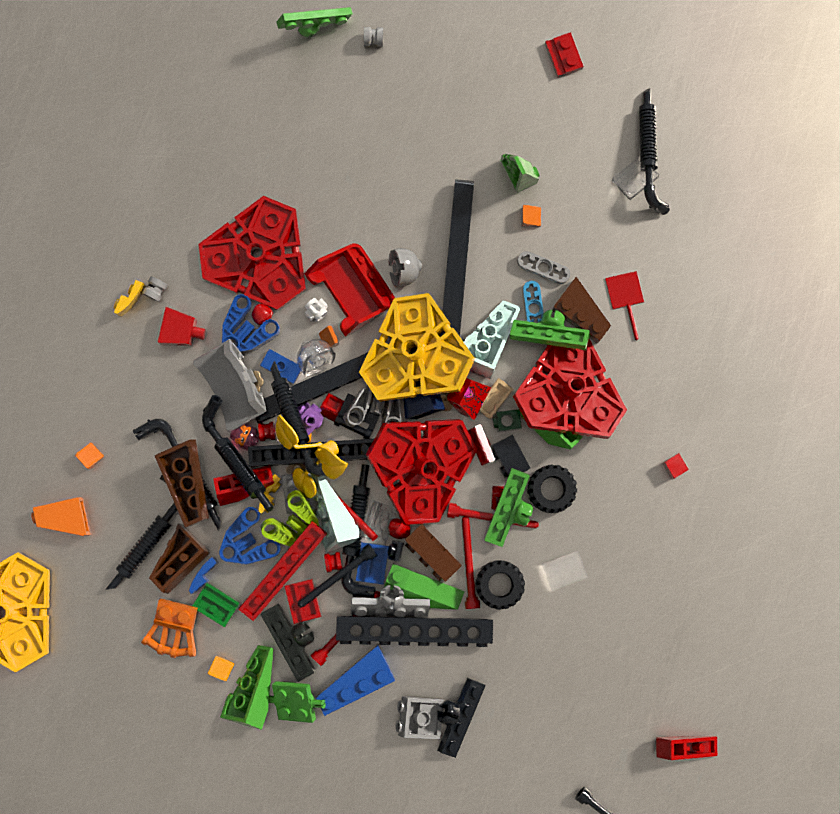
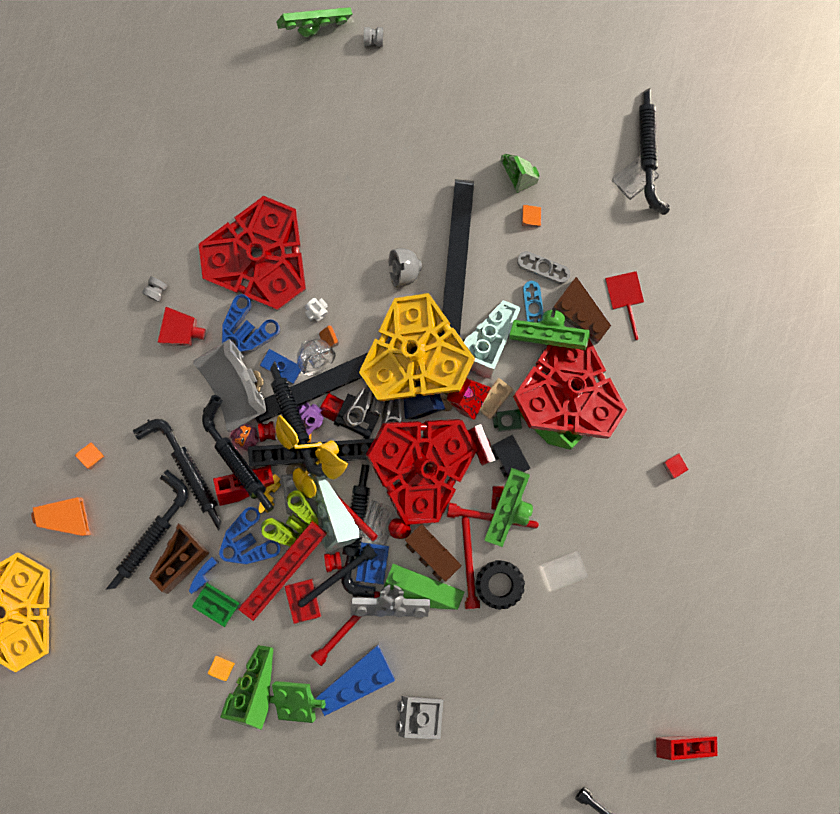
yellow slope [114,280,146,317] -> none
orange plate [141,599,198,659] -> none
reddish brown wedge [154,439,209,528] -> none
red piece [252,304,273,325] -> none
pearl dark grey plate [261,603,316,682] -> none
red windscreen [304,243,395,337] -> none
black brick [336,616,493,647] -> none
black slope [387,540,404,562] -> none
black plate [437,678,486,758] -> none
black tyre [527,464,578,513] -> none
red plate [545,32,584,78] -> none

